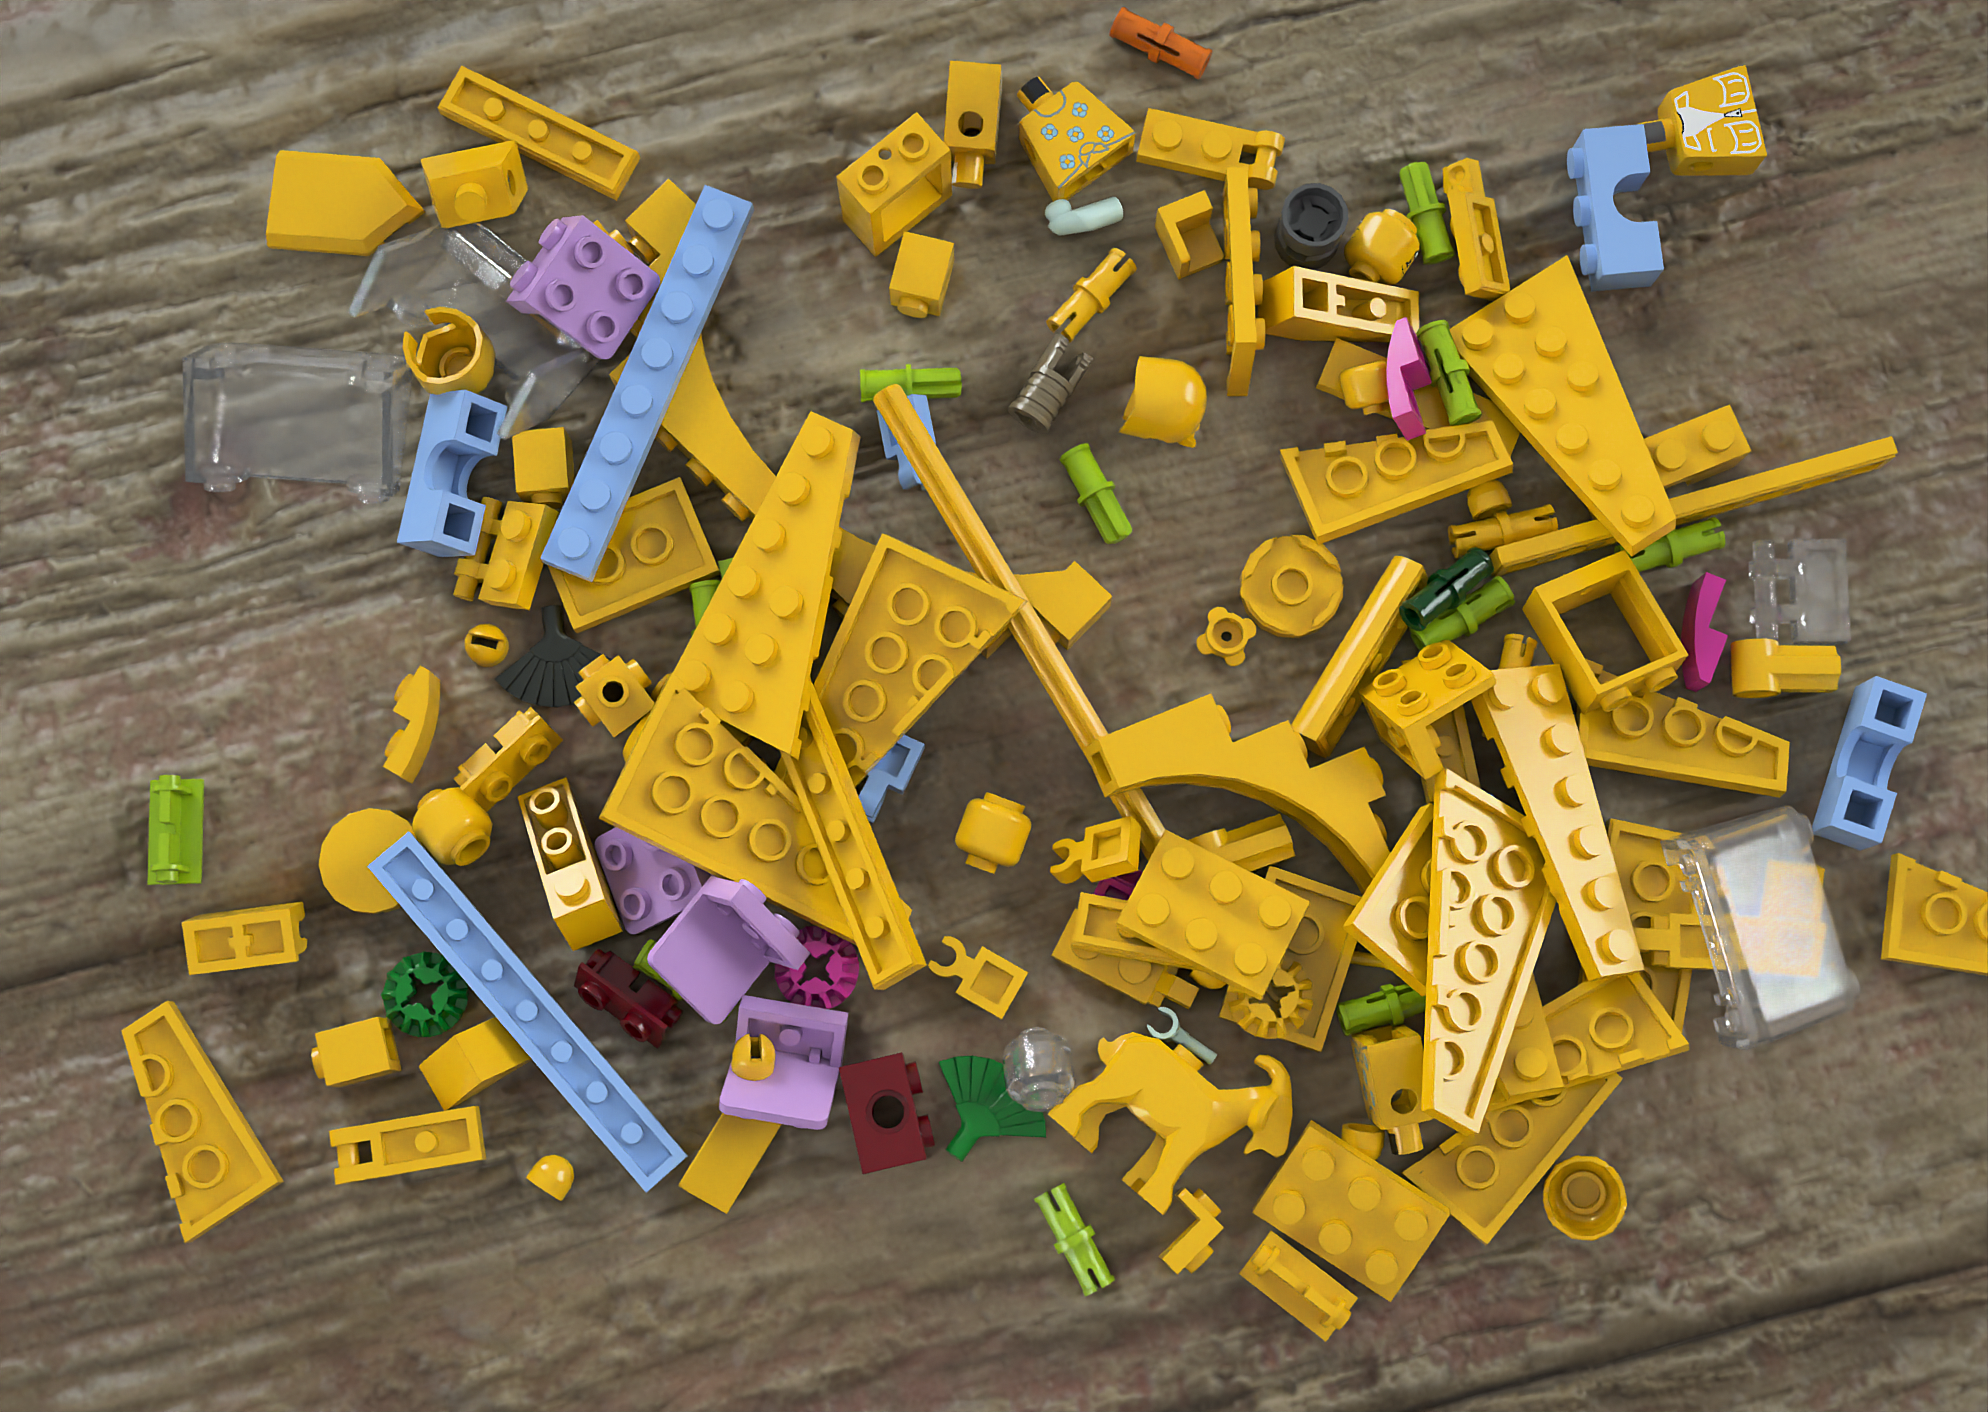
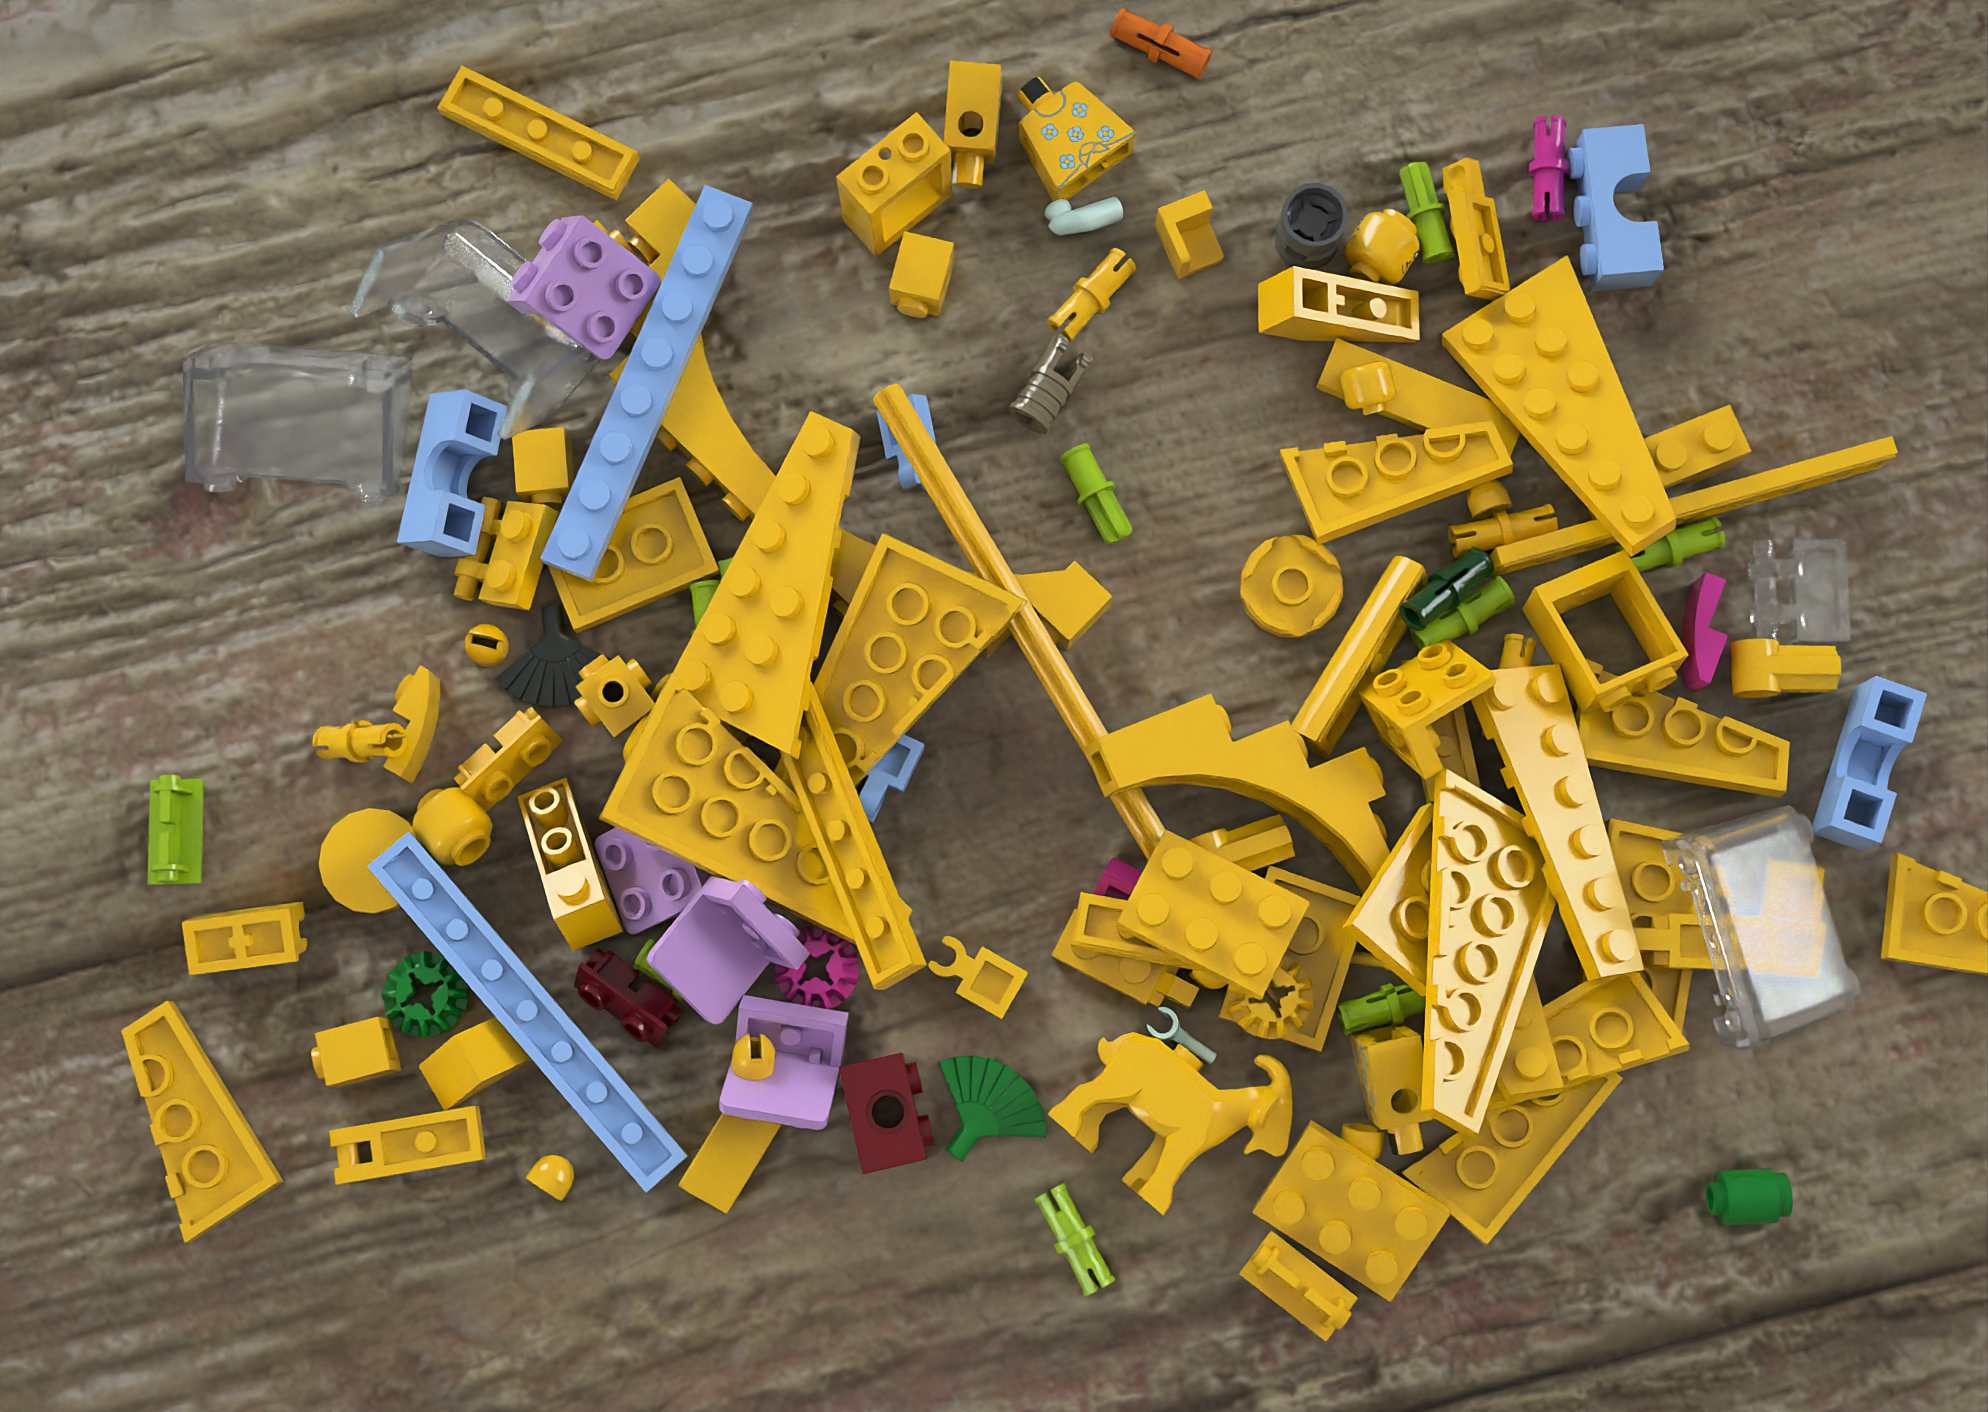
yellow tile [266,150,425,256] -> none
yellow helmet [402,307,496,395] -> none
yellow torso [421,140,528,228] -> none
lime axle [860,364,962,403] -> none
yellow head [955,792,1032,874] -> none
clear head [1002,1027,1076,1112] -> none
yellow plate [1050,816,1142,884] -> none
yellow helmet [1118,356,1207,448] -> none
yellow plate [1136,108,1285,190] -> none
yellow bracket [1159,1187,1224,1275] -> none
yellow plate [1196,607,1256,667] -> none
yellow wing [1223,167,1265,396] -> none
slope [1386,317,1432,441] -> none
lime pin [1416,320,1482,426] -> none
yellow hair [1543,1155,1627,1241] -> none
yellow torso [1637,65,1767,176] -> none
none -> yellow pin [312,720,408,763]
none -> dark pink pin [1529,115,1569,223]
none -> green brick [1706,1168,1793,1226]

